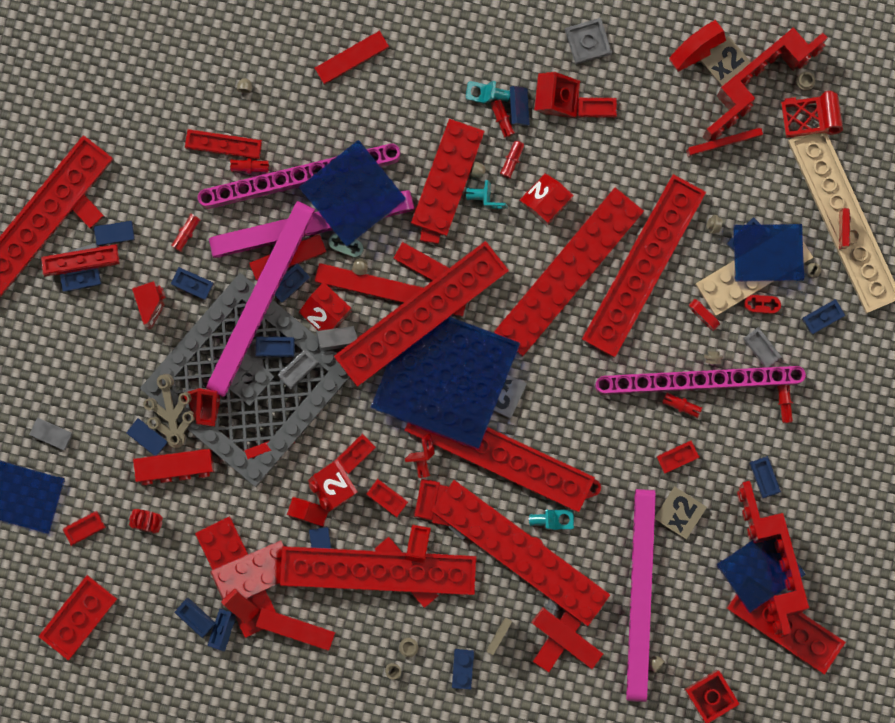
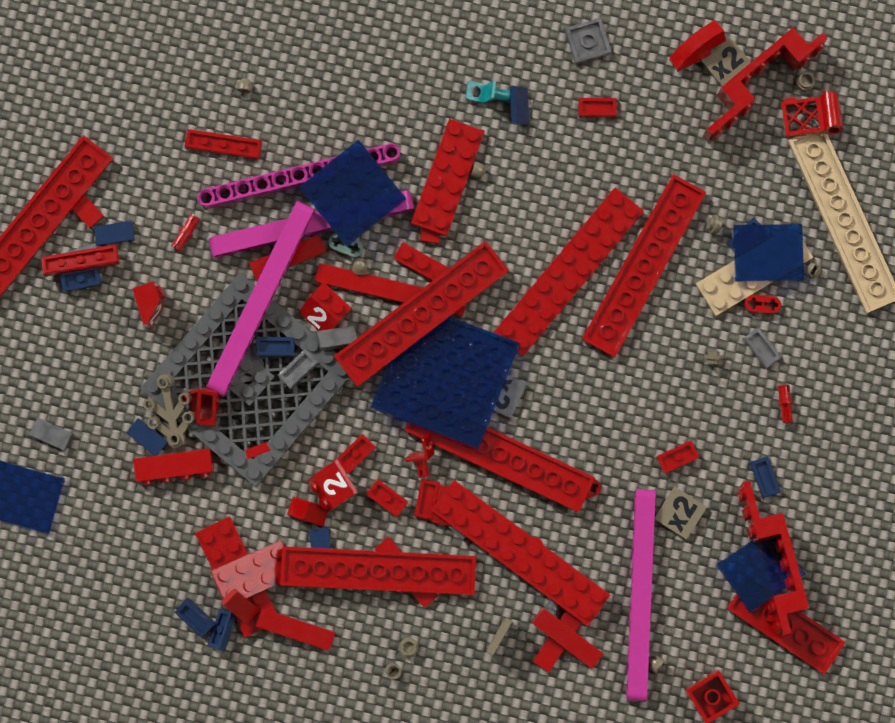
red plate [38,575,118,661] -> none
red tile [62,511,106,546] -> none
red gear [129,509,163,534] -> none
dark blue plate [171,267,214,300] -> none
red pin [230,158,269,174] -> none
dark blue plate [275,263,310,304] -> none
red tile [315,30,389,85] -> none
red tile [405,525,431,563] -> none
dark blue plate [452,649,474,689] -> none
teal bracket [466,180,508,209] -> none
red axle [491,100,515,138] -> none
red axle [500,141,524,179] -> none
red slope [519,173,574,227] -> none
teal bracket [529,509,574,530] -> none
red slope [534,72,580,118] -> none
dark pink beam [595,366,806,395] -> none
red pin [662,392,703,419] -> none
red tile [686,128,763,157] -> none
red beam [688,299,720,331] -> none
dark blue plate [802,299,846,335] -> none
red tile [839,208,850,249] -> none

